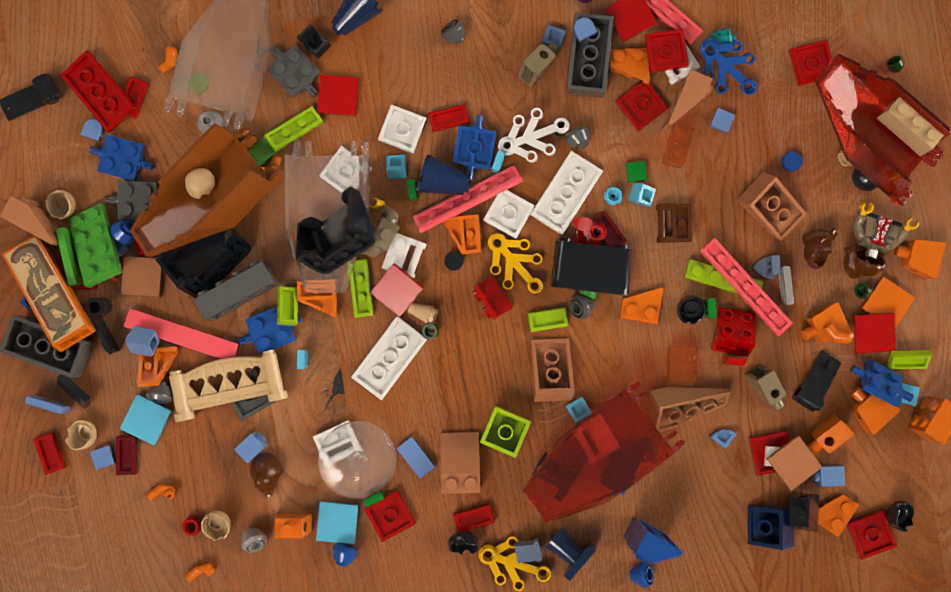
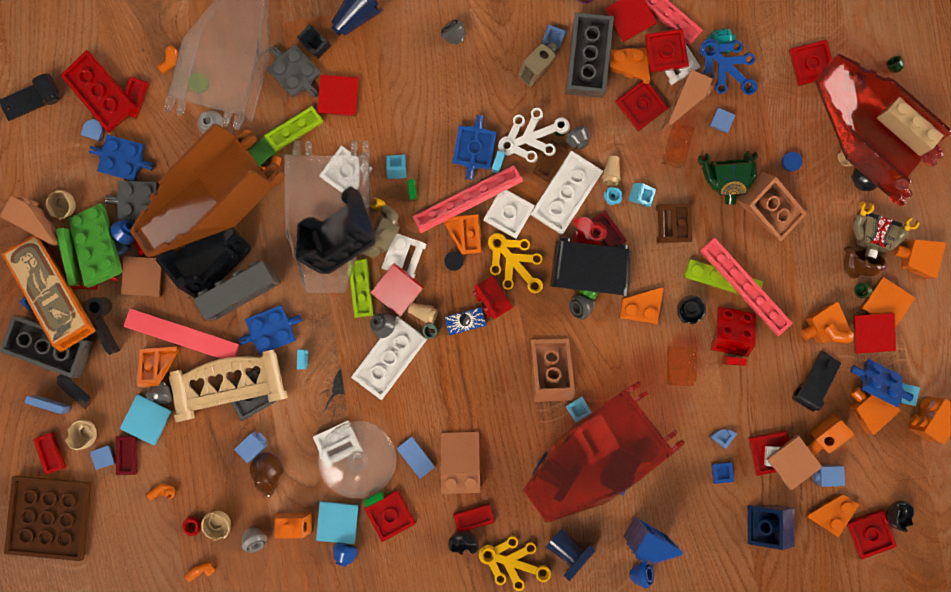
medium blue brick [125,326,160,357] -> none
tan hair [185,168,215,199] -> none
lime tile [277,286,298,326] -> none
orange wing [297,280,338,317] -> none
white tile [378,104,427,154] -> none
dark blue cone [416,154,471,195] -> none
red tile [428,104,470,132] -> none
lime brick [480,405,531,458] -> none
sand blue tile [515,538,542,563] -> none
lime tile [528,307,569,332] -> none
medium blue tile [574,18,597,42] -> none
green tile [625,161,647,183] -> none
medium nougat wedge [648,387,731,433] -> none
green tile [703,298,717,318] -> none
dark tan torso [744,364,787,410] -> none
sand blue tile [752,255,780,279] -> none
light grey tile [778,266,794,305] -> none
black torso [789,493,819,532] -> none
reddish brown hair [802,228,837,270] -> none
lime tile [887,350,932,370] -> none
none -> reddish brown plate [4,476,92,561]
none -> dark grey cone [370,313,395,338]
none -> tile [444,307,486,336]
none -> reddish brown tile [533,140,568,183]
none -> tan cone [602,156,621,186]
none -> dark green torso [697,151,758,205]
none -> blue tile [711,462,734,484]

